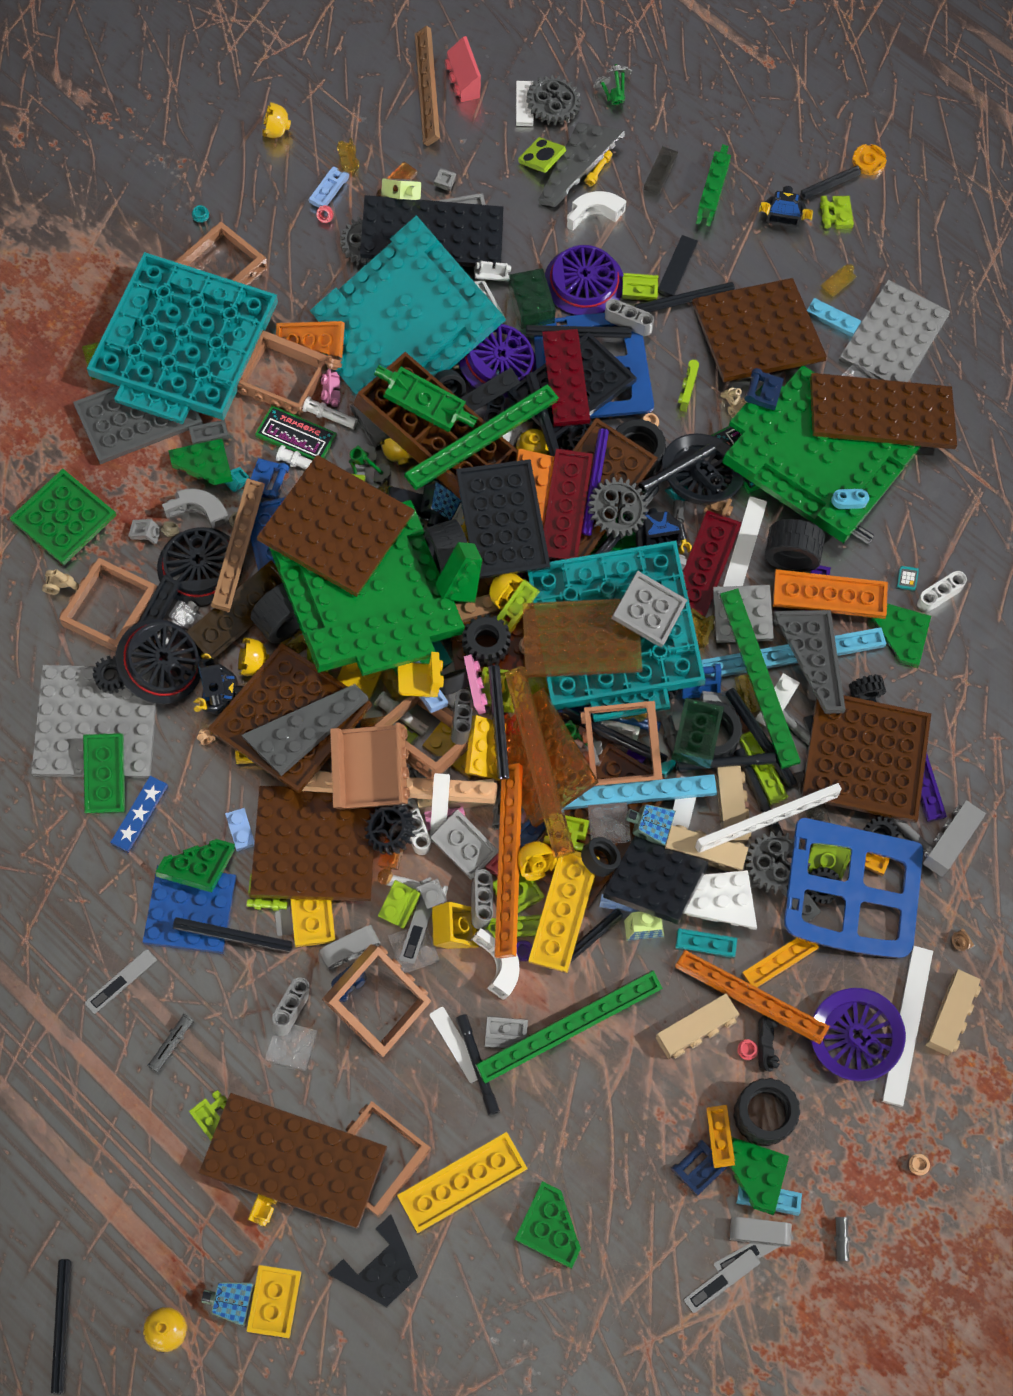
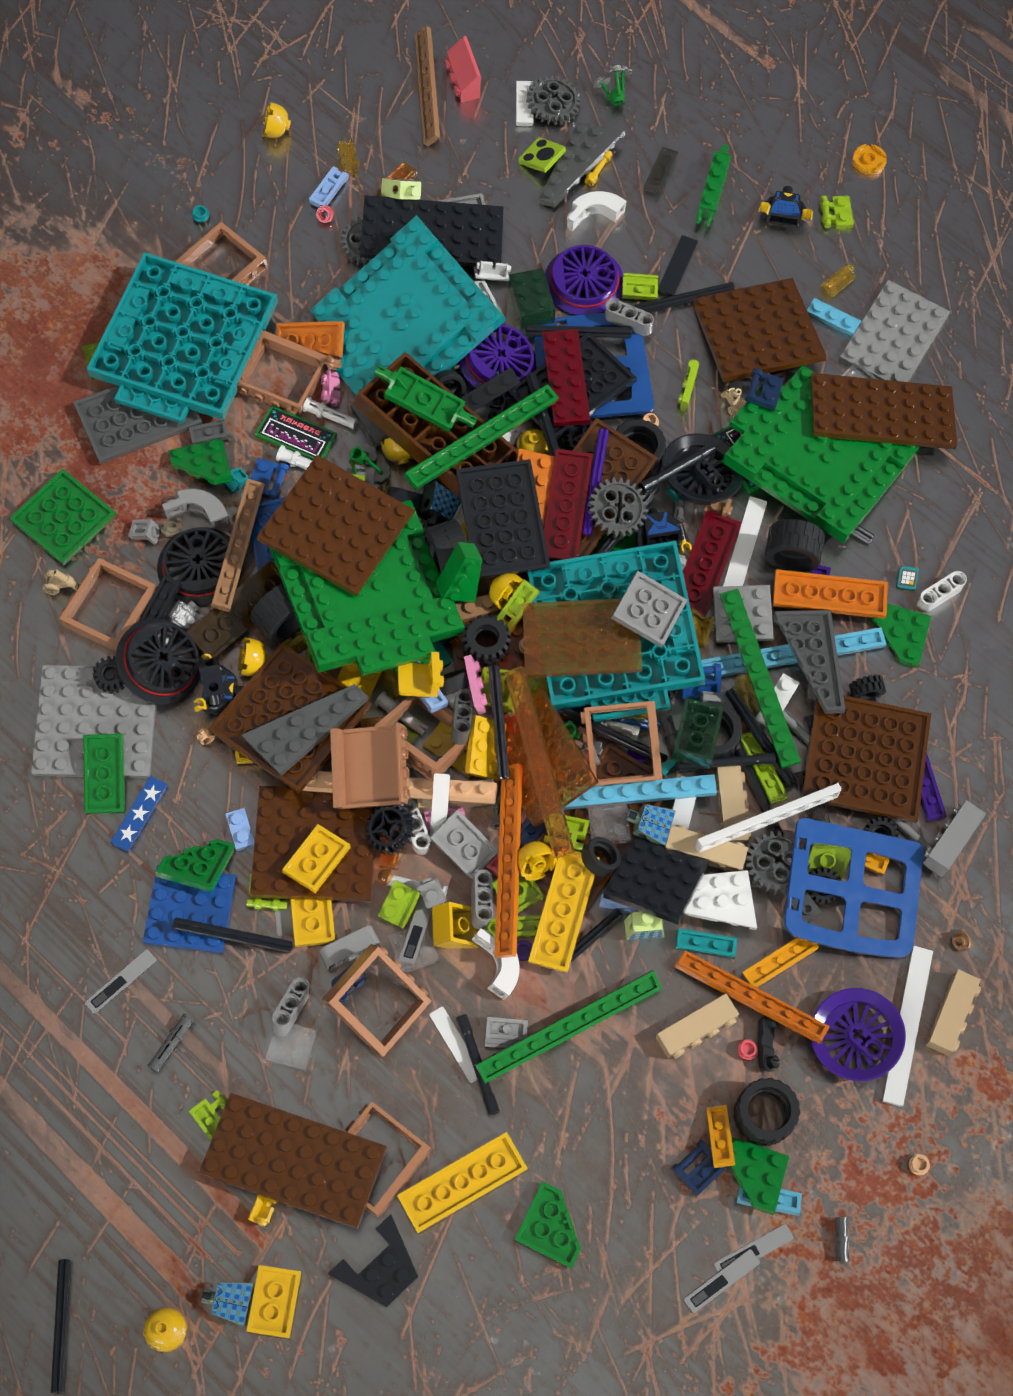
light grey plate [434,168,456,191] -> none
light grey beam [730,1217,792,1247] -> none
black axle [800,166,861,200] -> none
medium azure plate [831,489,869,509] -> none
none -> yellow plate [282,824,351,894]

